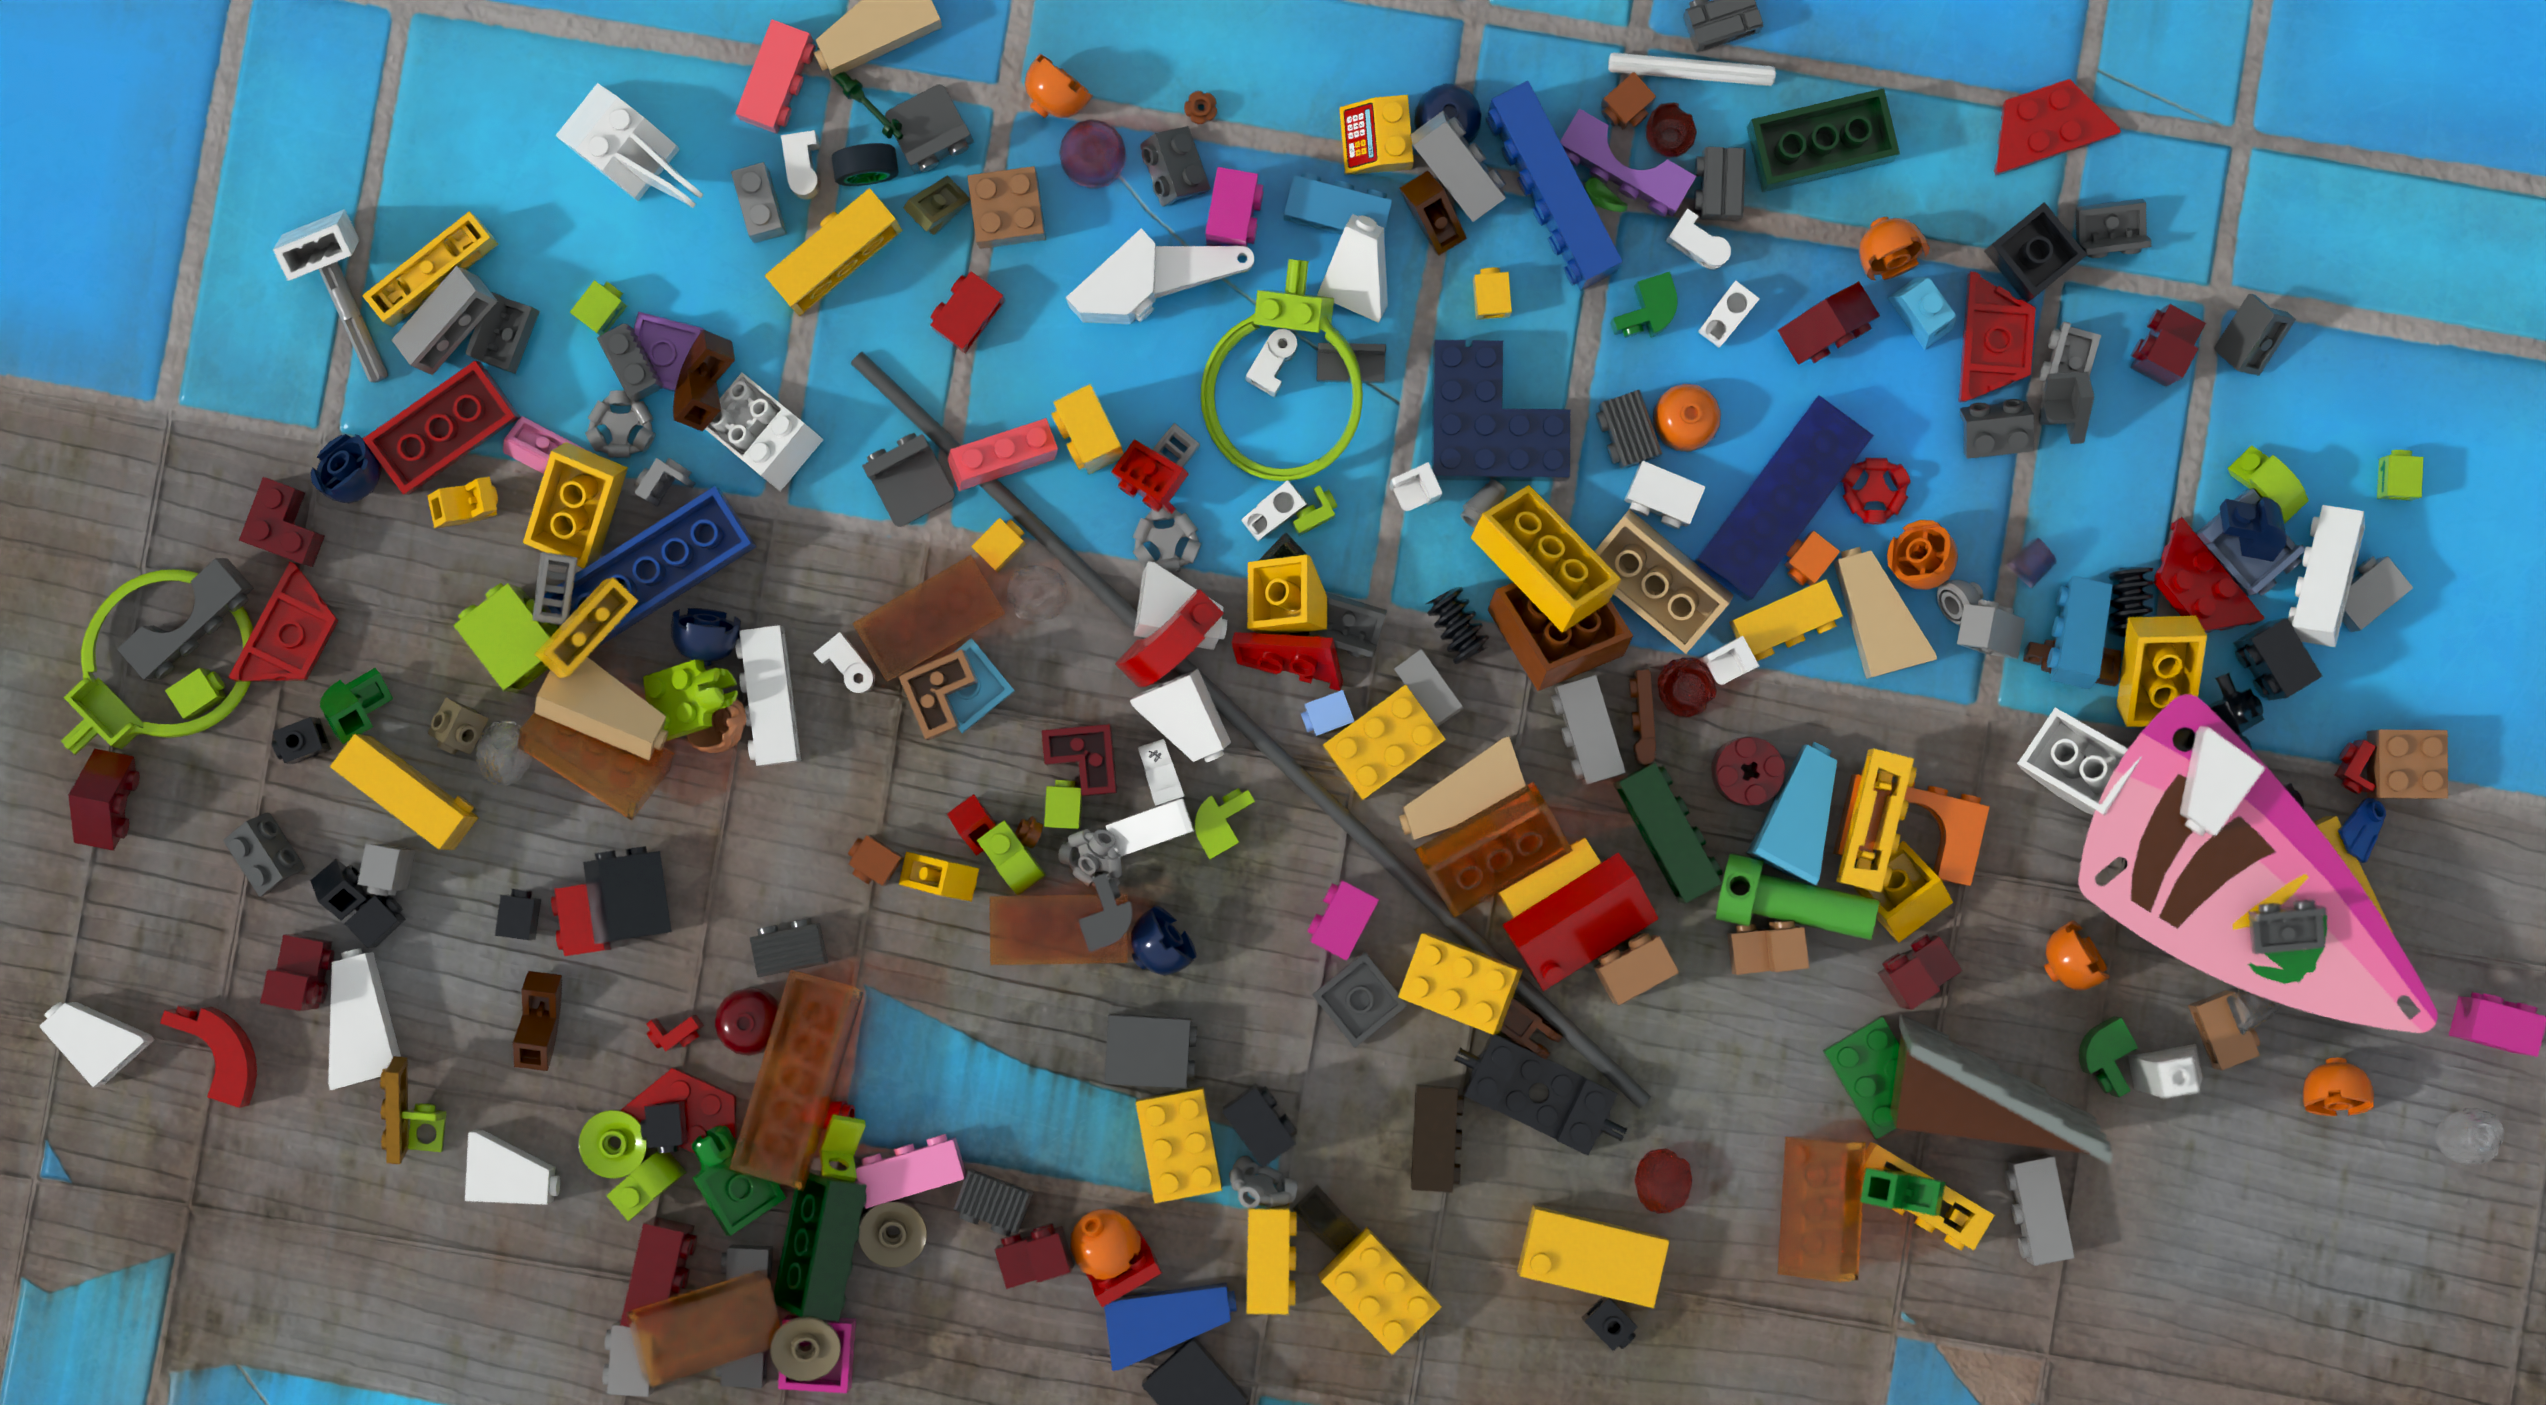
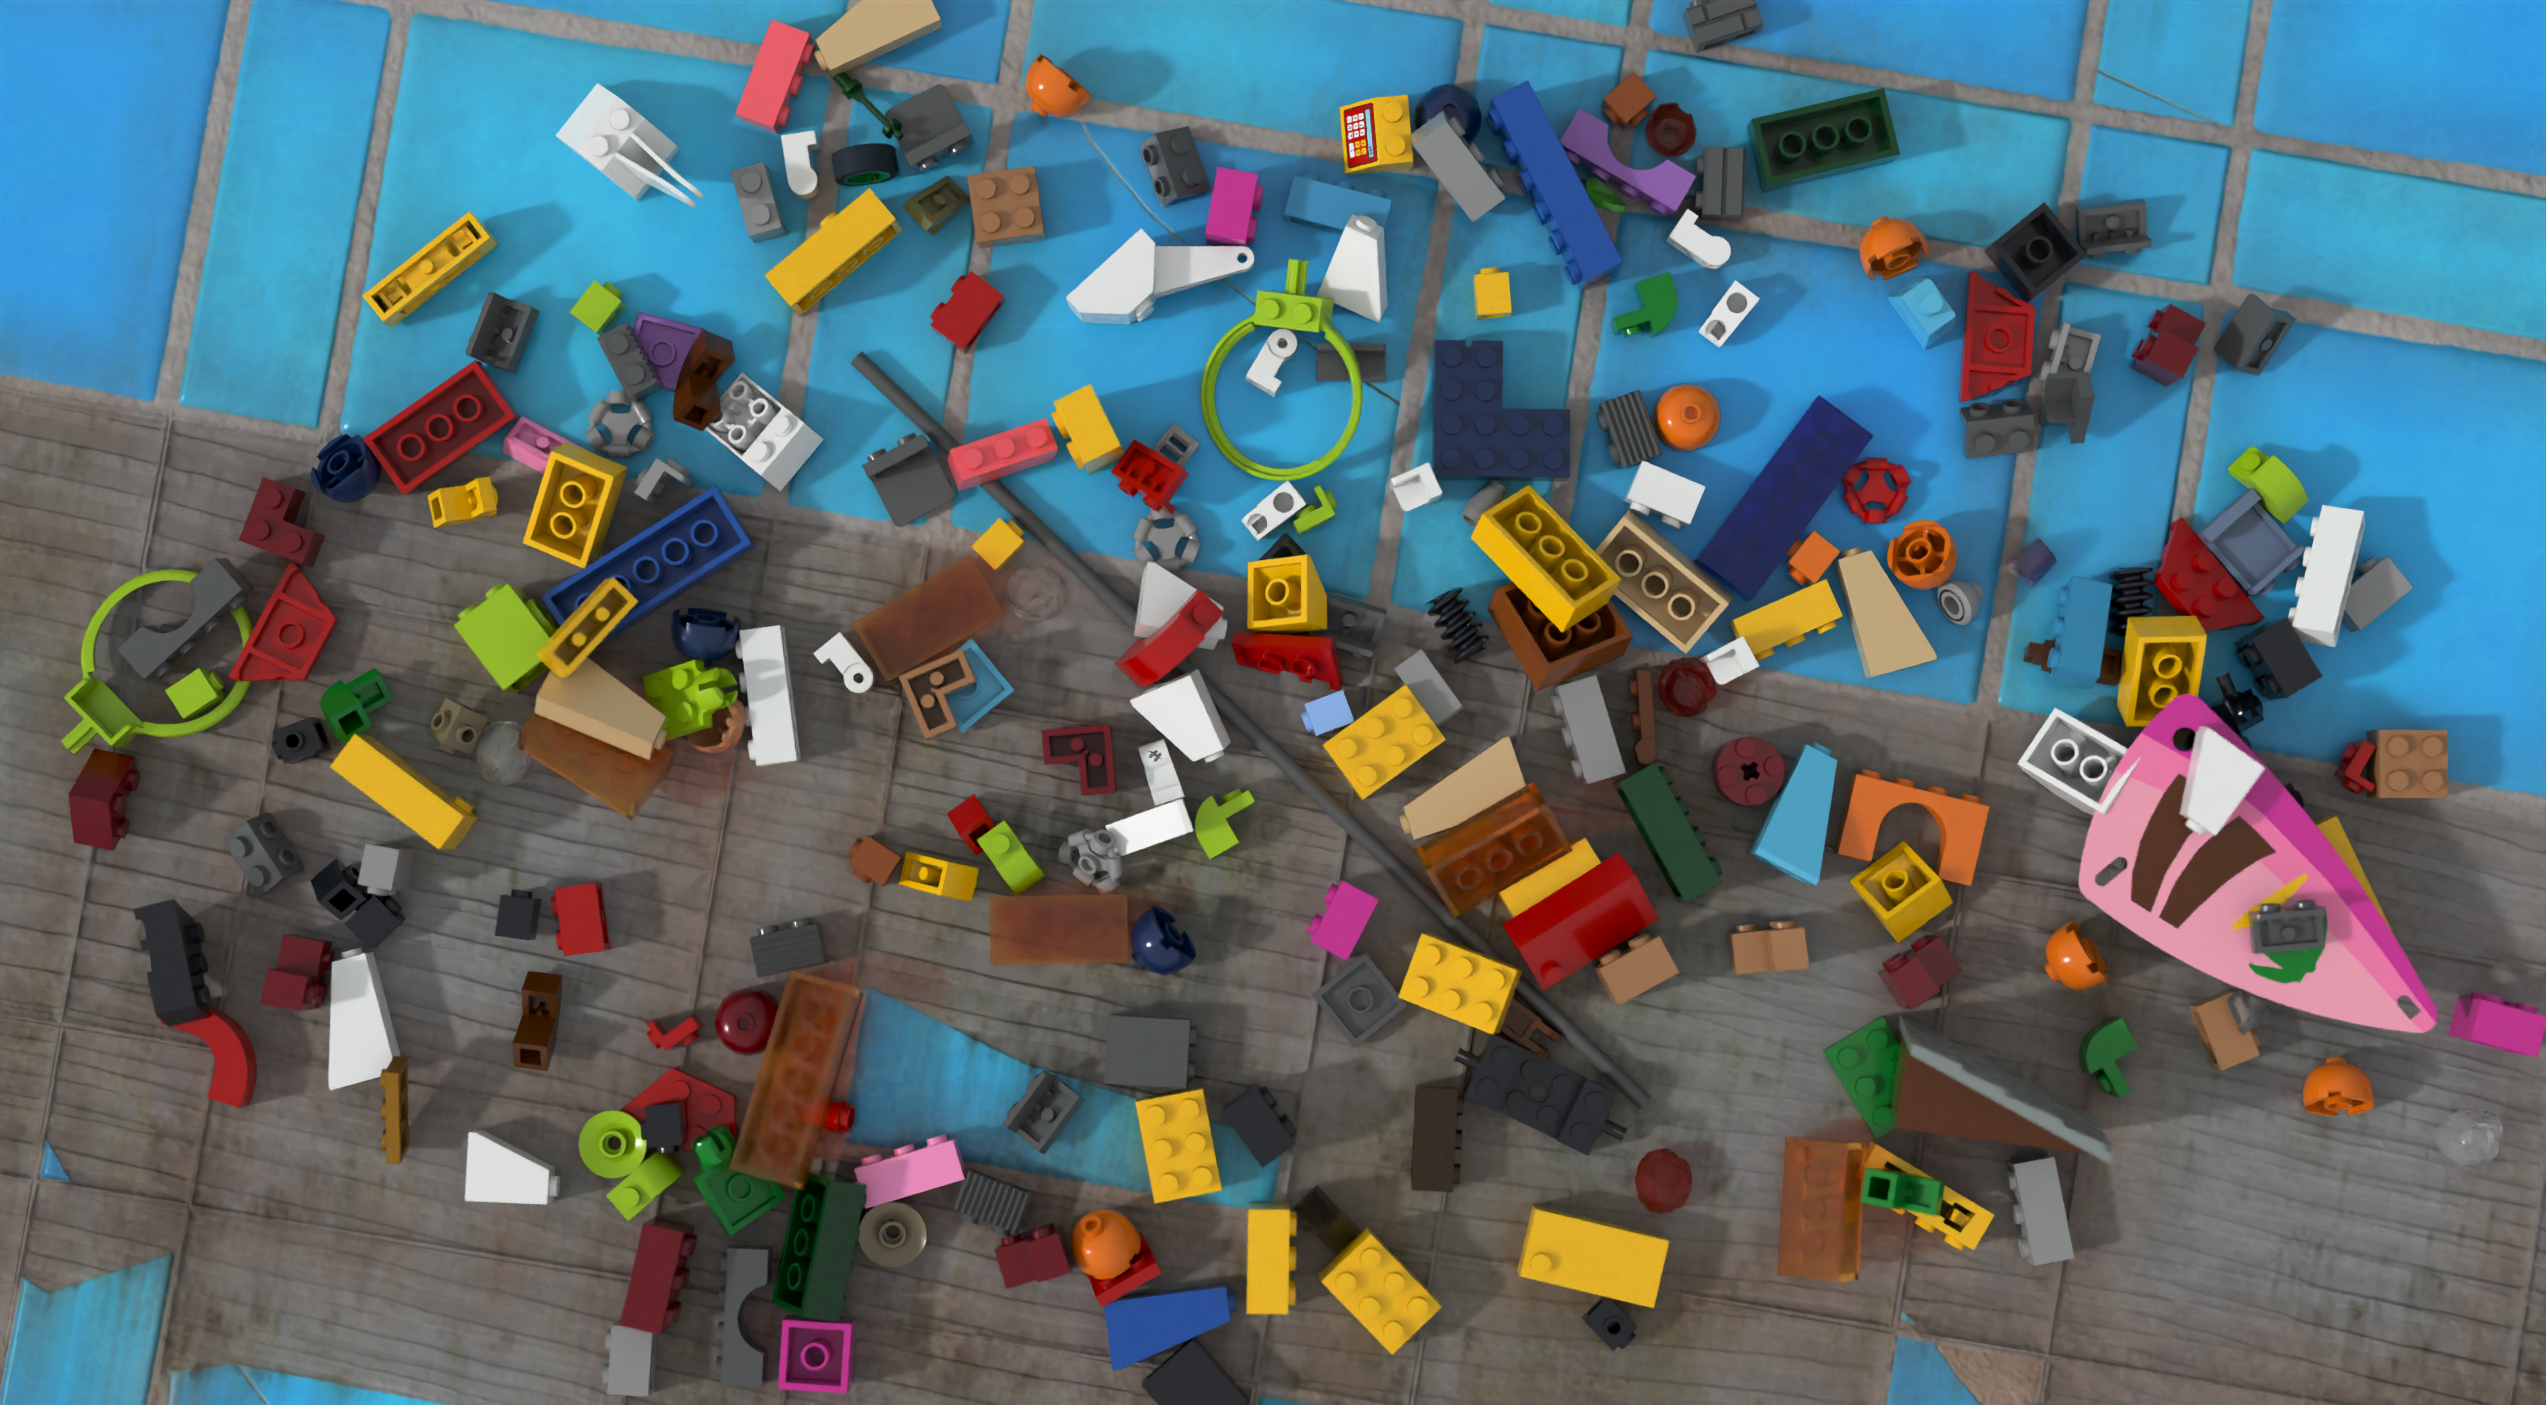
white slope [39,1002,155,1087] -> none
white brick [273,209,359,281] -> none
light grey axle [319,262,388,383] -> none
light grey brick [392,265,497,375] -> none
lime bracket [402,1103,446,1152] -> none
light grey slope [532,552,578,625] -> none
black brick [583,846,672,944] -> none
clear orange brick [626,1271,781,1387] -> none
dark tan dish [770,1317,841,1381] -> none
lime bracket [819,1115,866,1182] -> none
dark orange plate [1015,816,1043,849] -> none
lime brick [1044,780,1082,829] -> none
clear pink cylinder [1059,119,1127,189] -> none
dark grey brick [1078,873,1132,952] -> none
dark orange plate [1184,91,1217,124] -> none
light grey piece [1229,1156,1298,1208] -> none
reddish brown slope [1399,171,1467,256] -> none
white axle [1608,53,1776,86] -> none
bright green piece [1716,853,1880,940] -> none
dark red brick [1777,282,1880,365] -> none
yellow brick [1836,749,1917,892] -> none
light grey brick [1957,600,2025,659] -> none
red wing [1994,79,2121,175] -> none
white slope [2128,1044,2203,1098] -> none
dark blue brick [2219,497,2287,562] -> none
blue piece [2338,798,2386,863] -> none
lime brick [2377,450,2424,501] -> none
none -> black wedge [134,899,211,1027]
none -> dark grey bracket [1003,1070,1085,1154]

